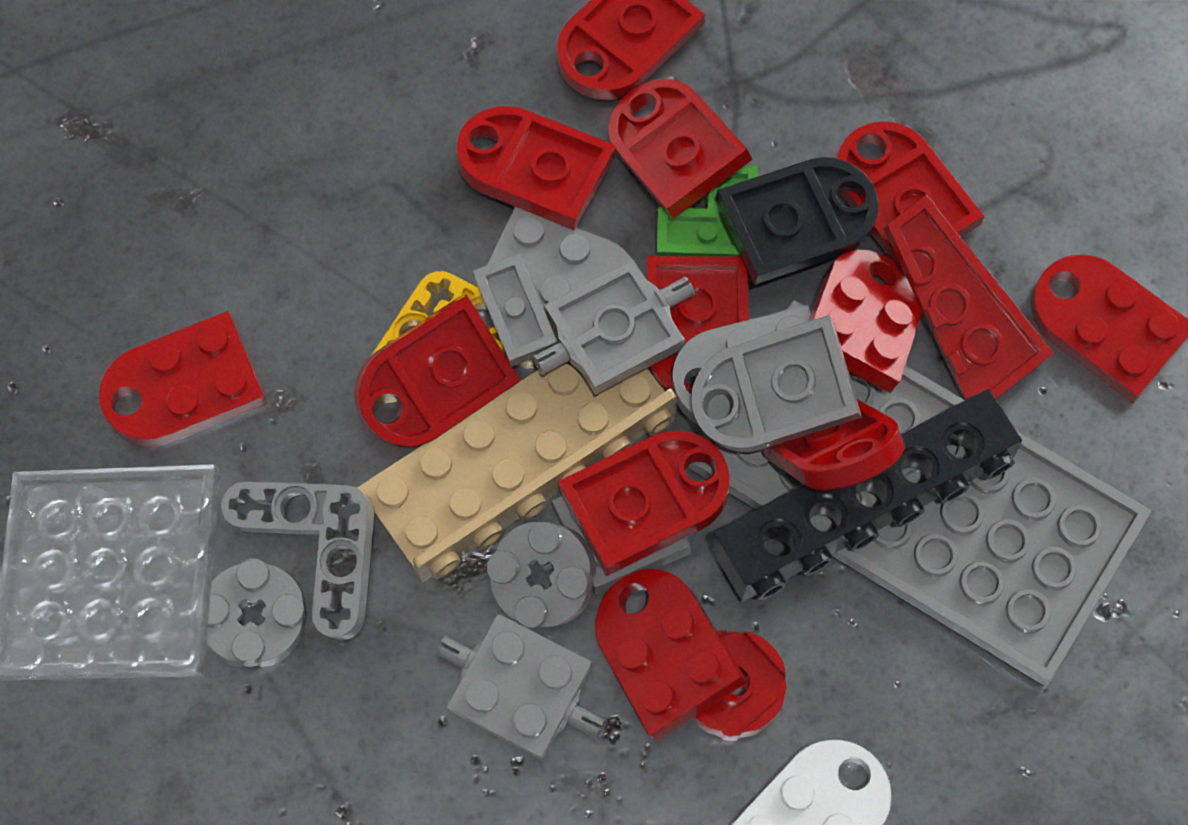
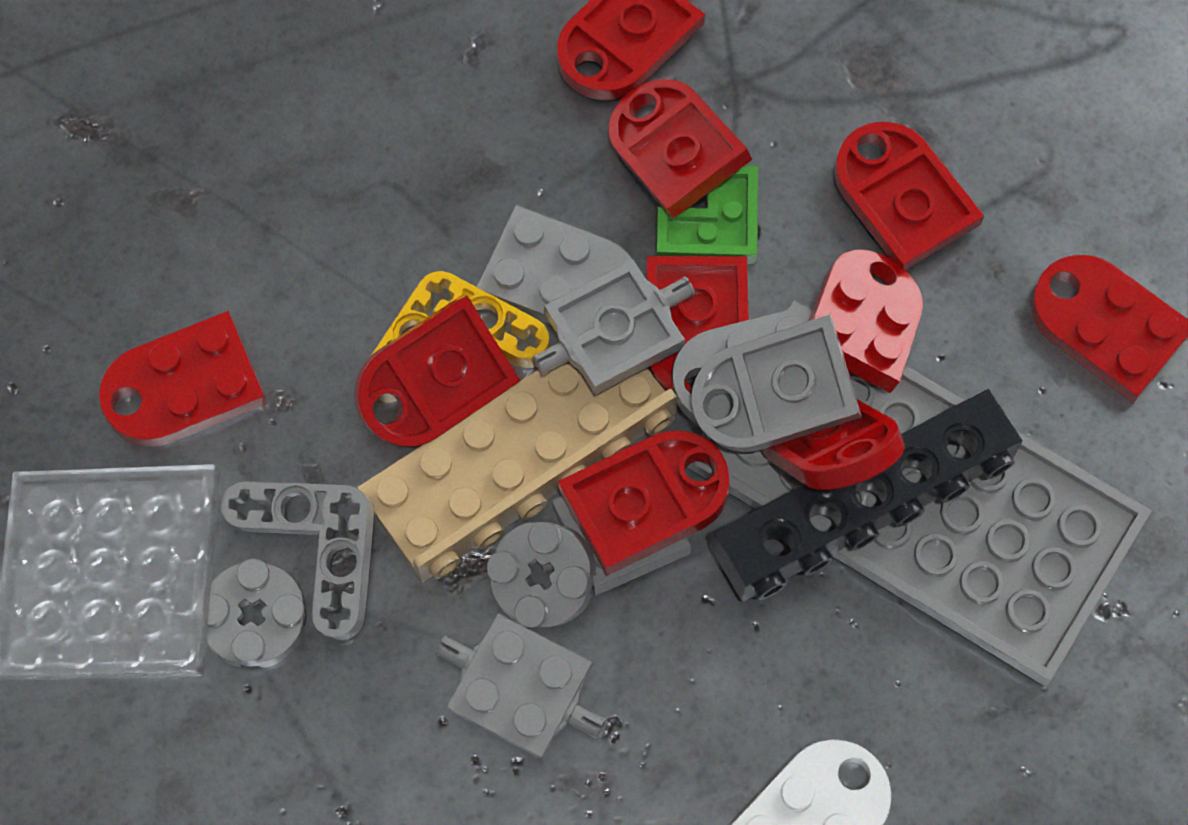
red plate [457,106,616,230] -> none
light grey plate [472,253,558,367] -> none
red plate [595,569,747,742] -> none
red plate [691,630,787,741] -> none
black plate [715,157,879,284] -> none
red wing [884,194,1054,400] -> none

